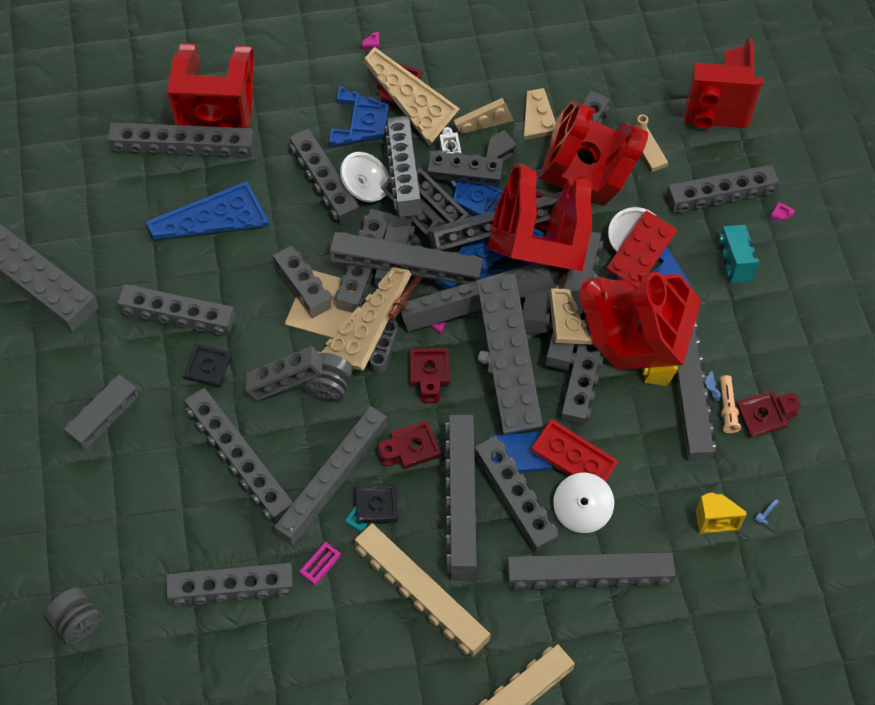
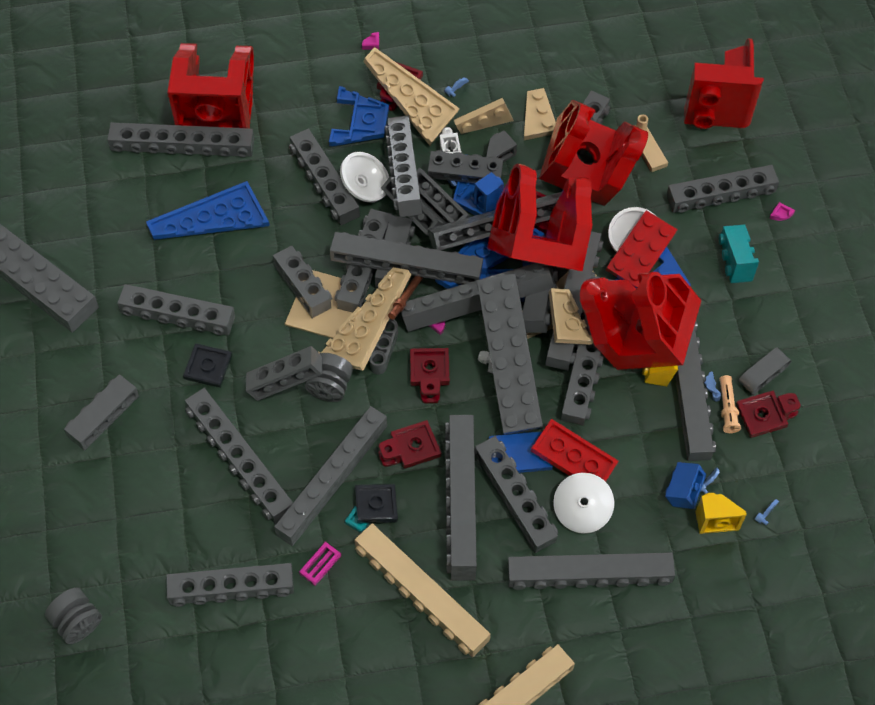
none -> medium blue piece [444,77,469,97]
none -> blue brick [474,172,504,214]
none -> blue brick [665,462,706,509]
none -> medium blue piece [700,468,720,494]
none -> dark grey beam [738,347,792,395]

